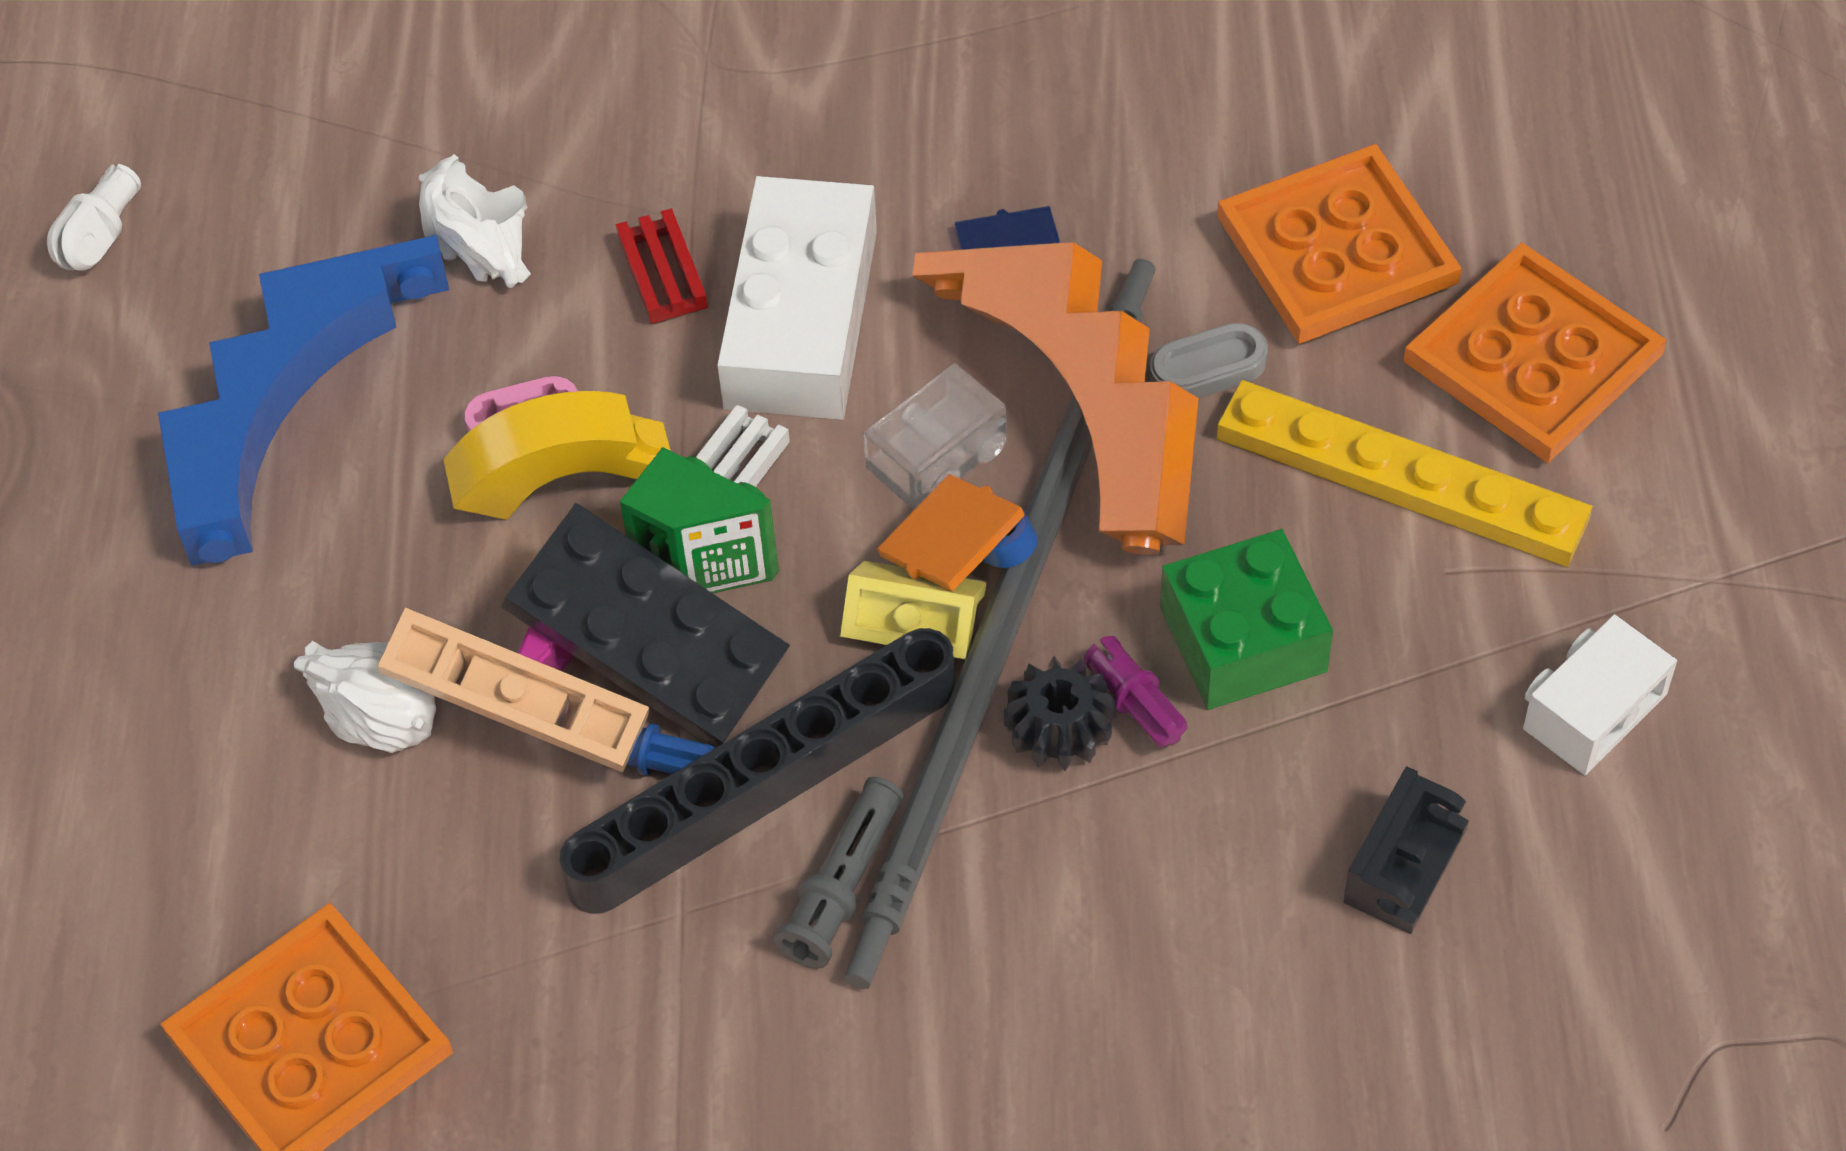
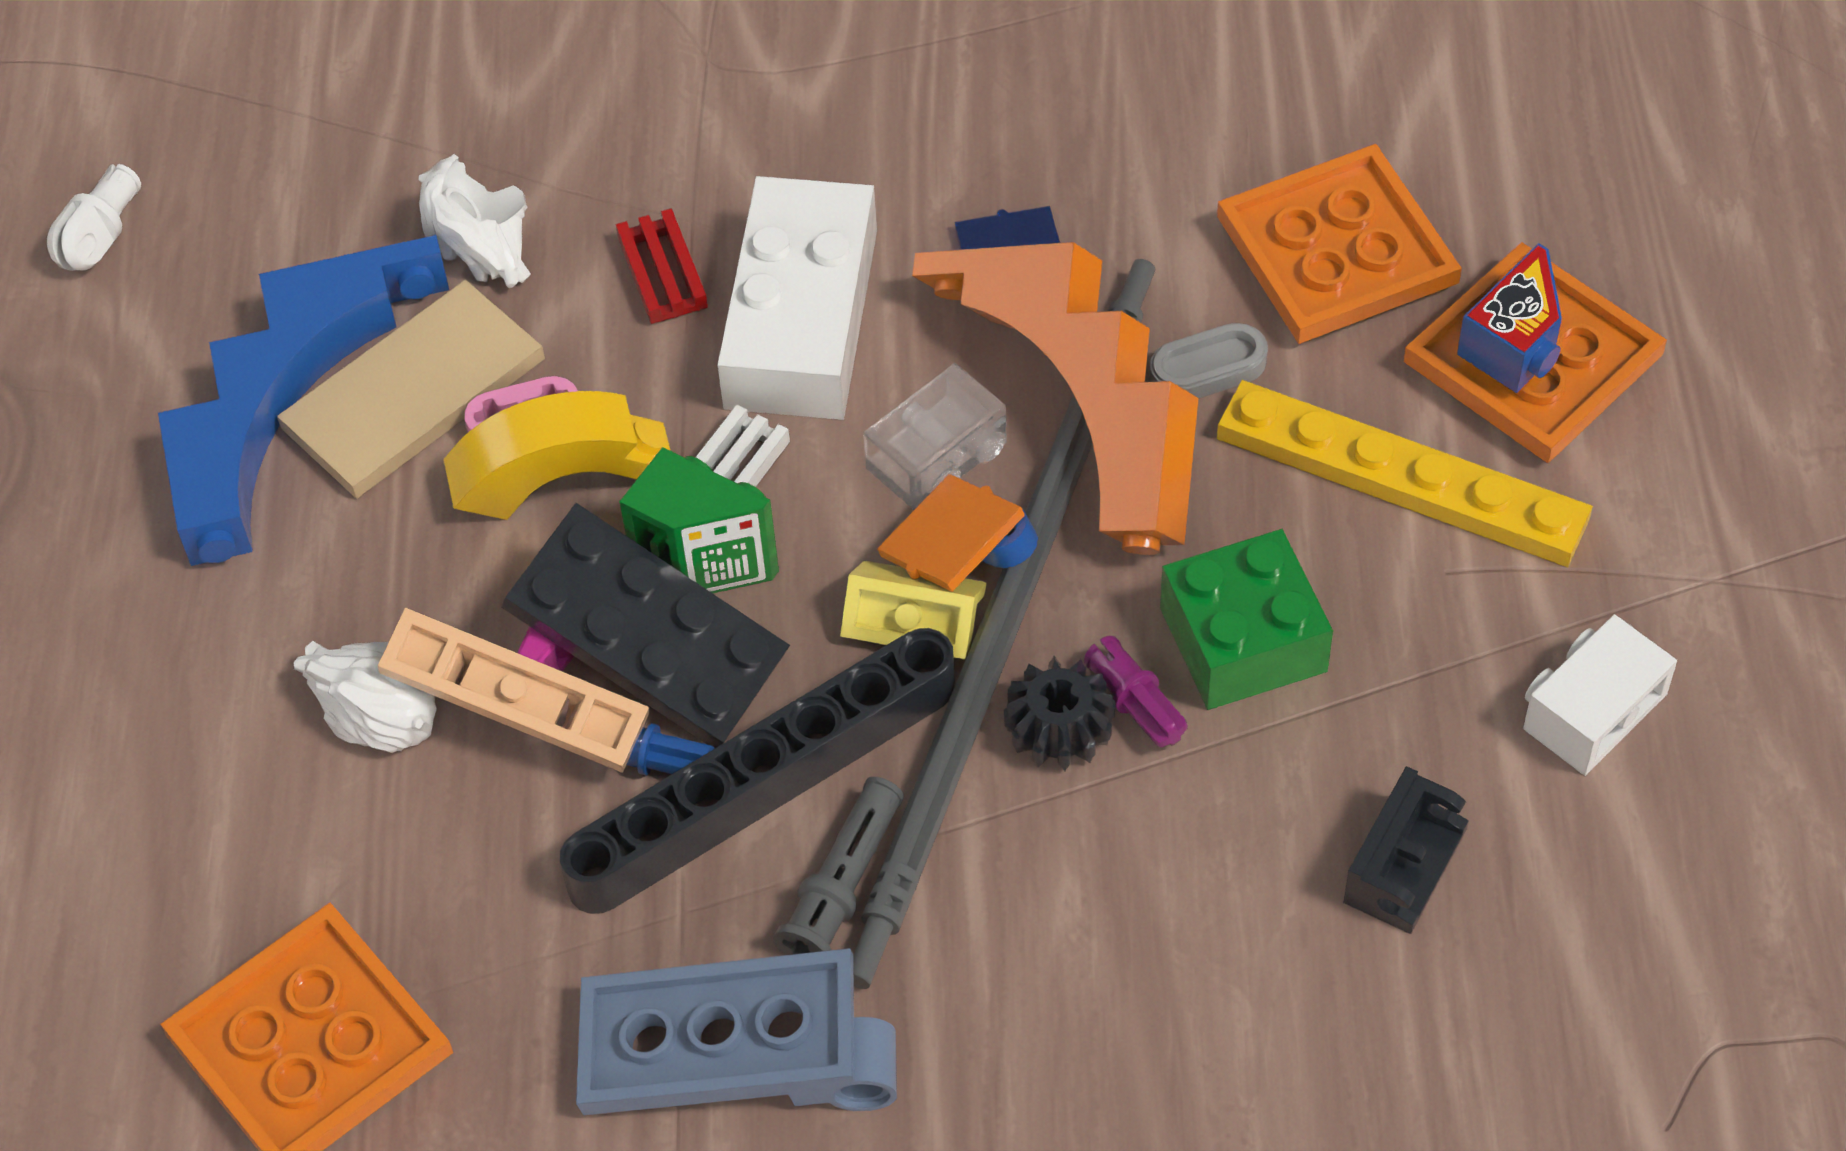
none -> tan tile [277,279,545,499]
none -> sand blue hinge [576,948,897,1115]
none -> slope [1457,243,1562,393]

